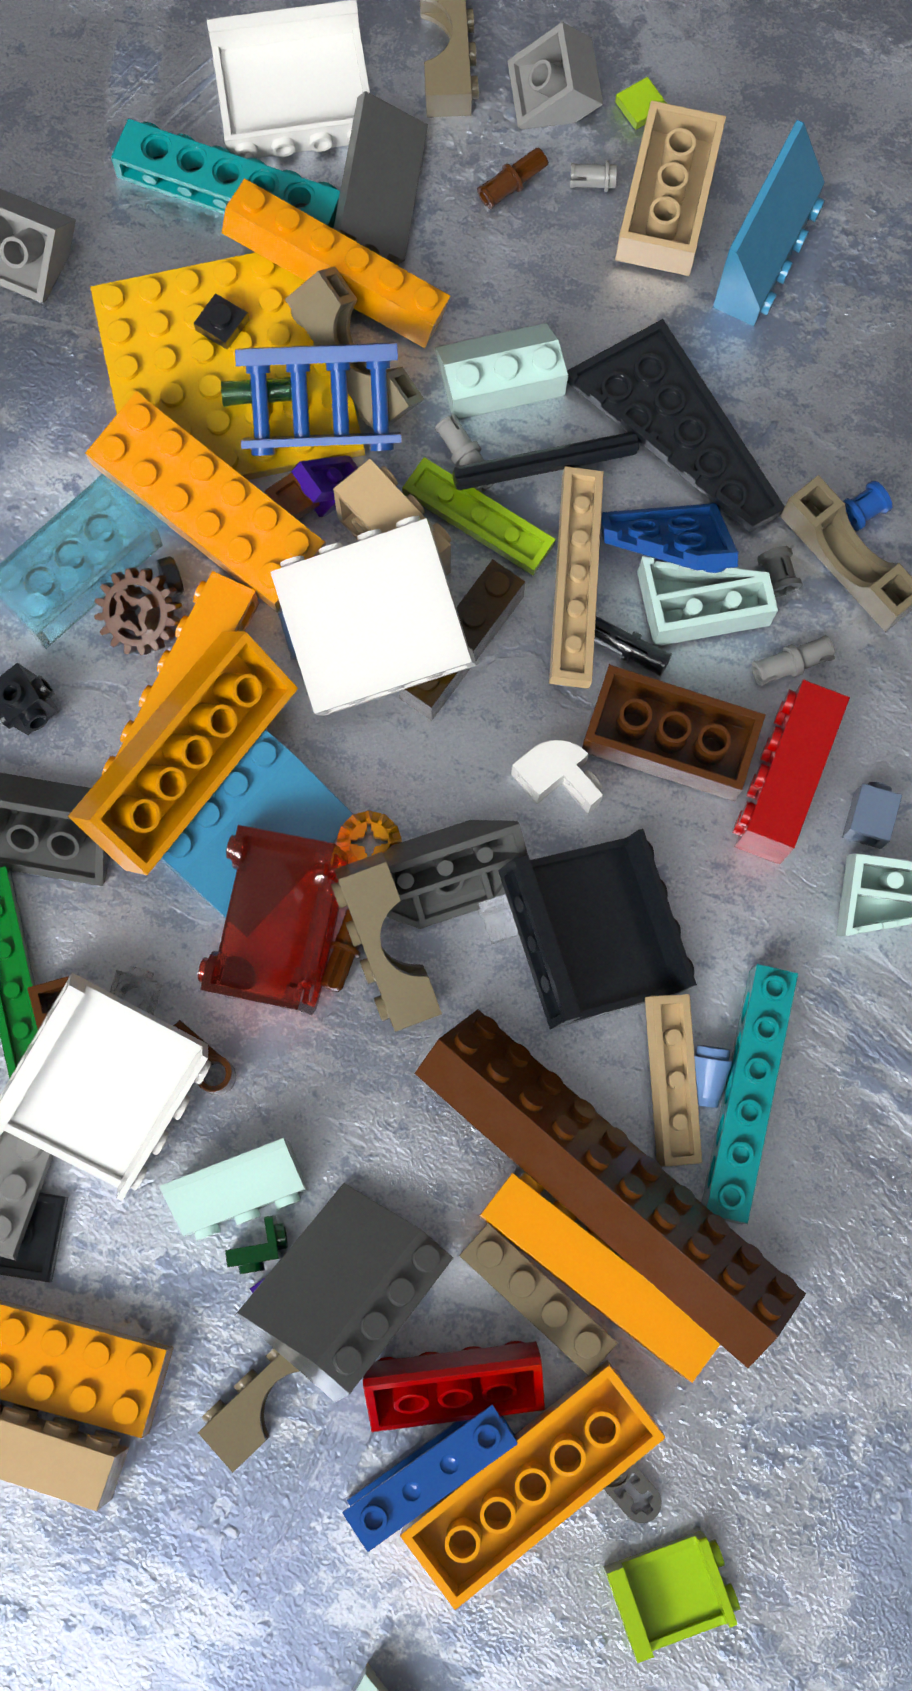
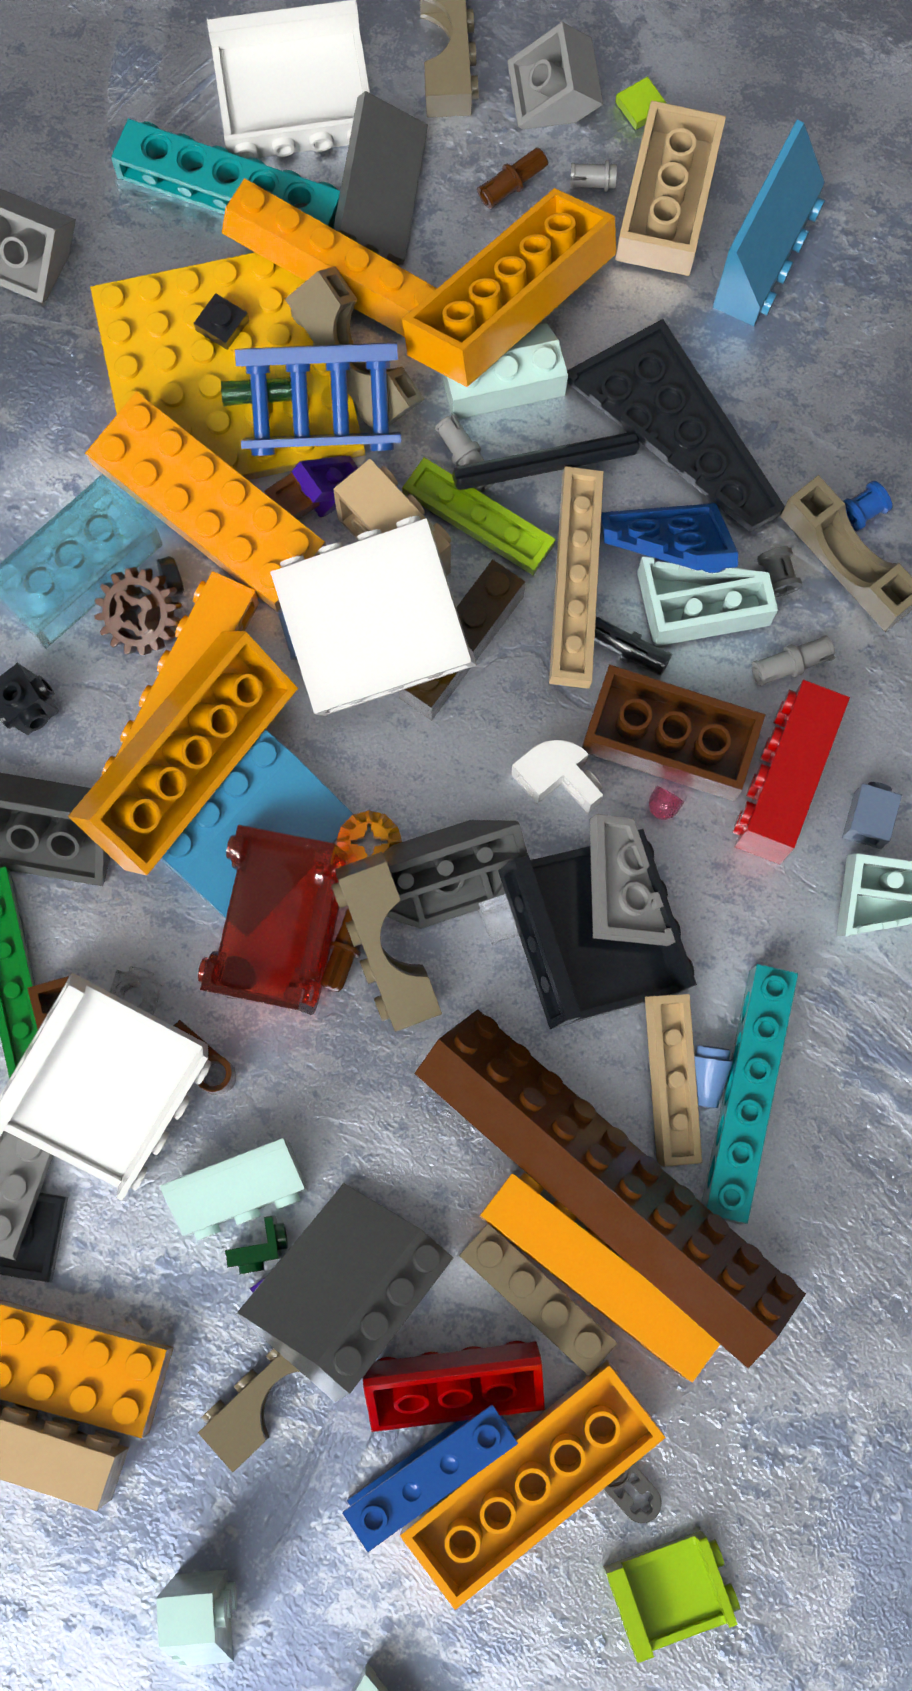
none -> light aqua wedge [156,1569,237,1667]
none -> light orange brick [402,188,616,387]
none -> light grey wing [590,814,676,946]
none -> clear pink hinge [649,786,684,820]

